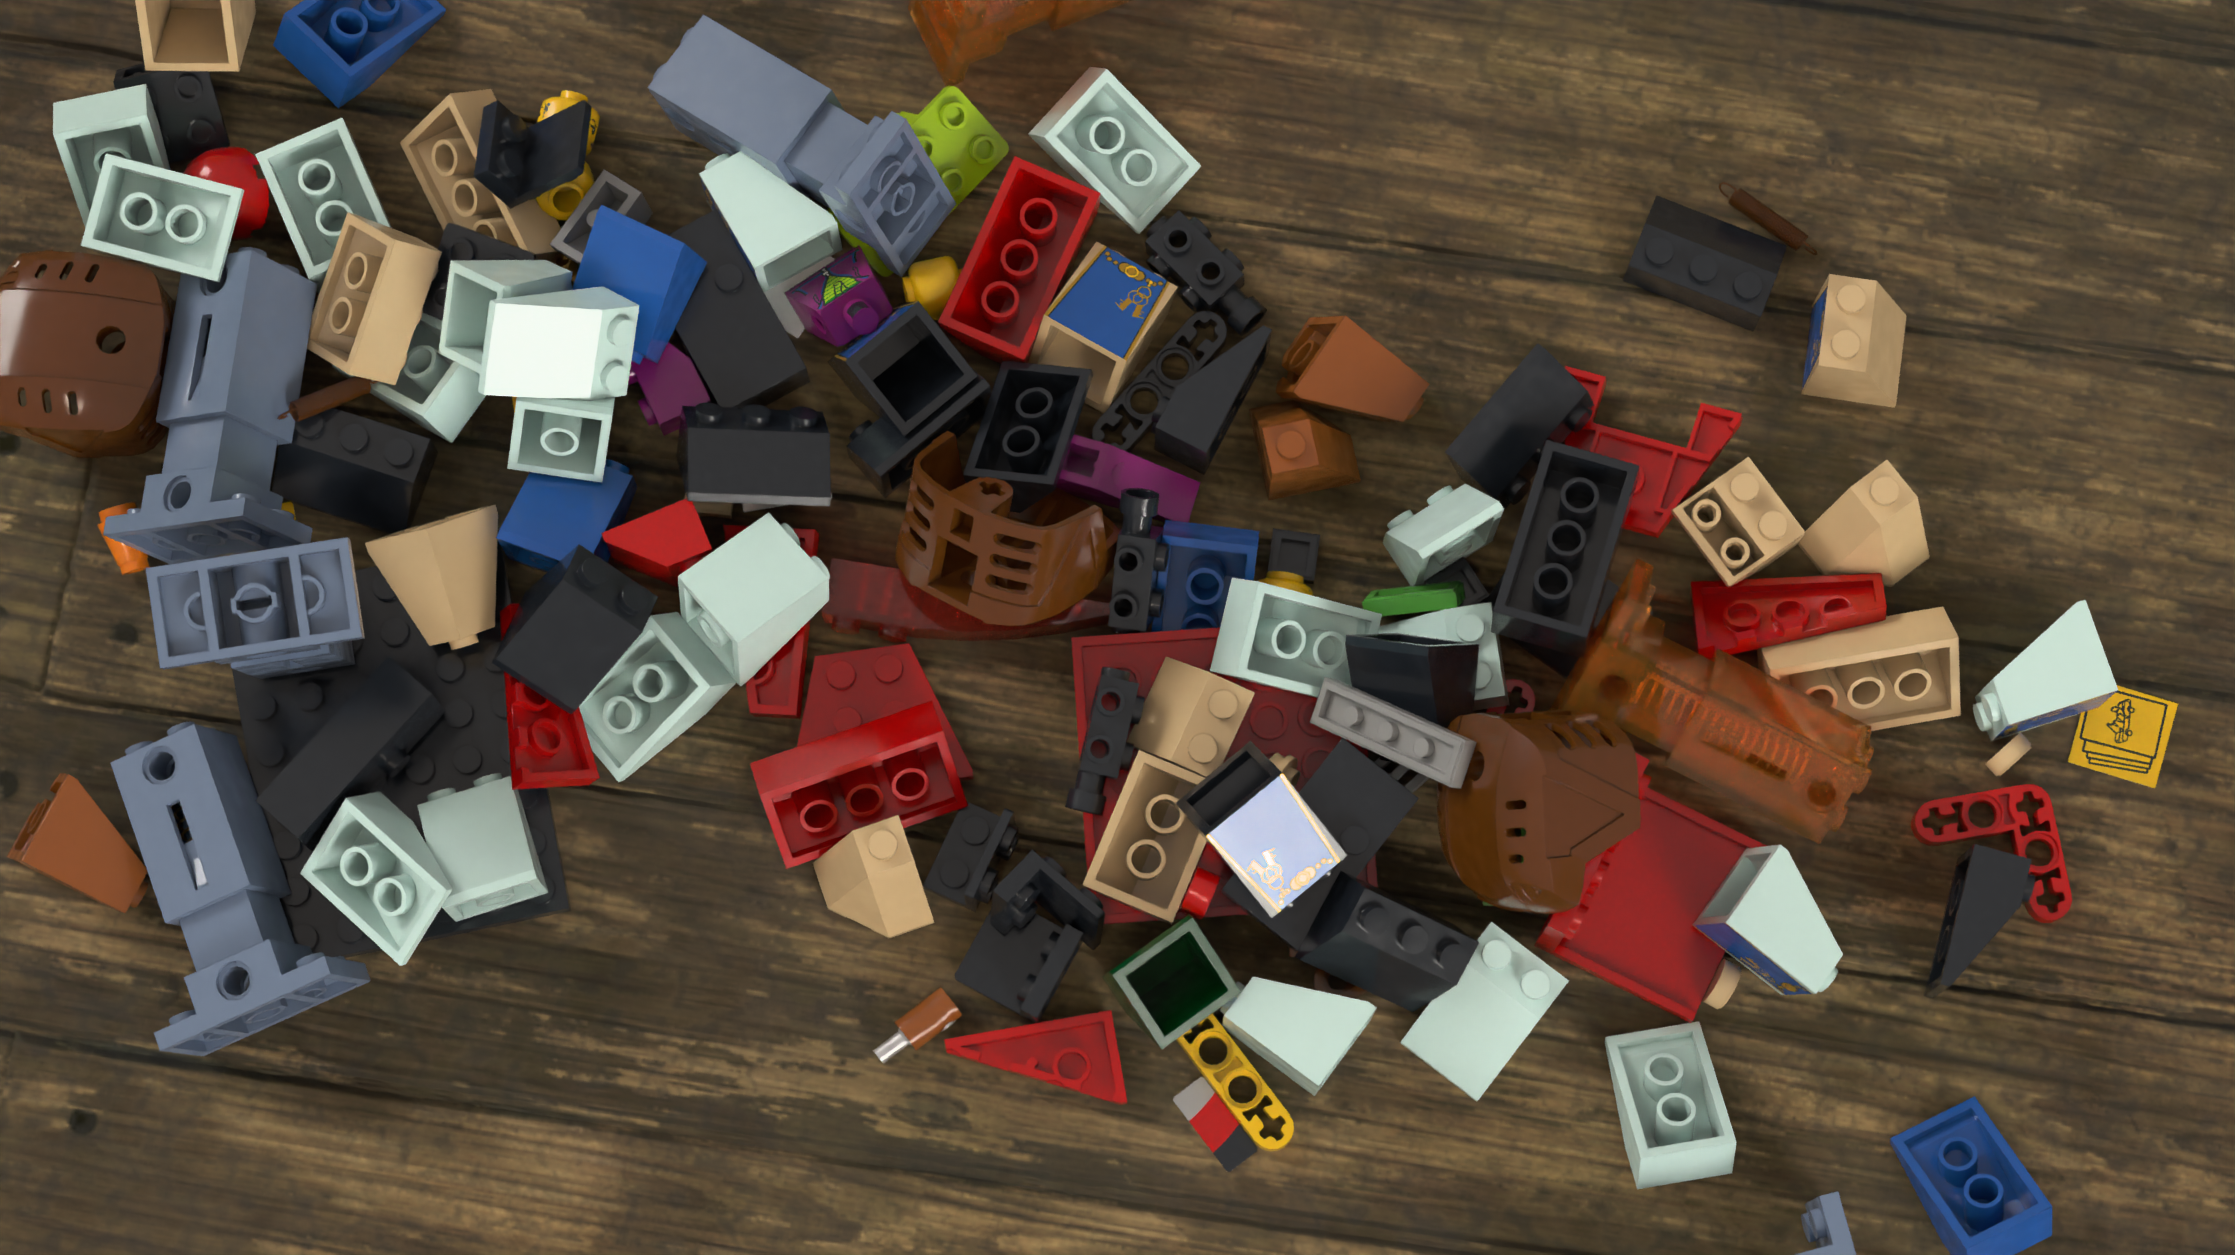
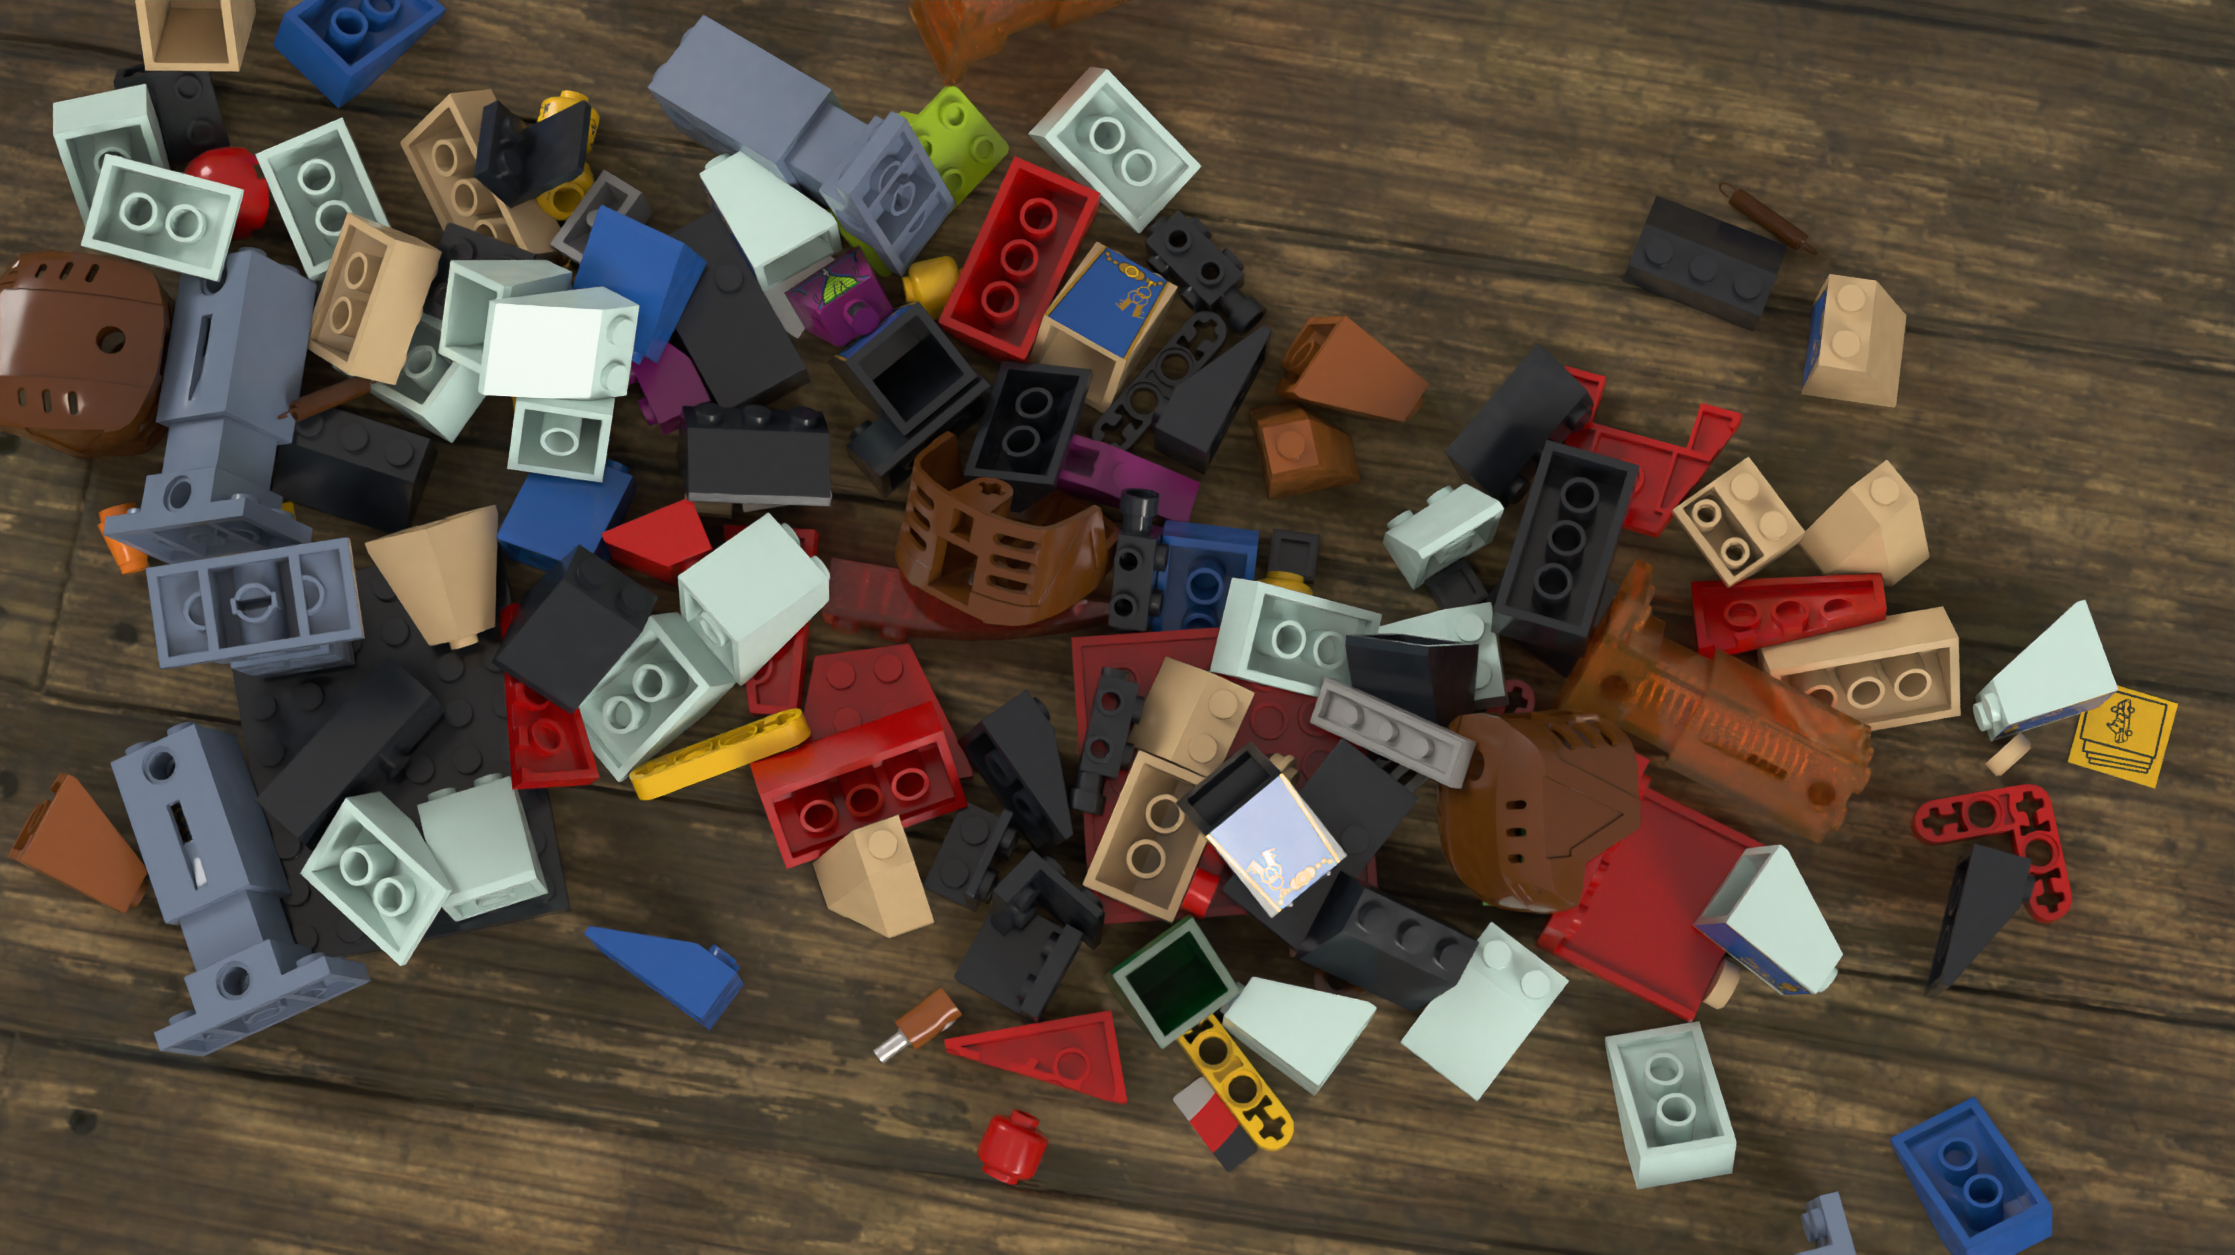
bright green tile [1362,580,1466,617] -> none
none -> blue slope [584,926,744,1031]
none -> yellow beam [629,708,811,800]
none -> black slope [957,690,1073,858]
none -> red head [977,1109,1048,1185]

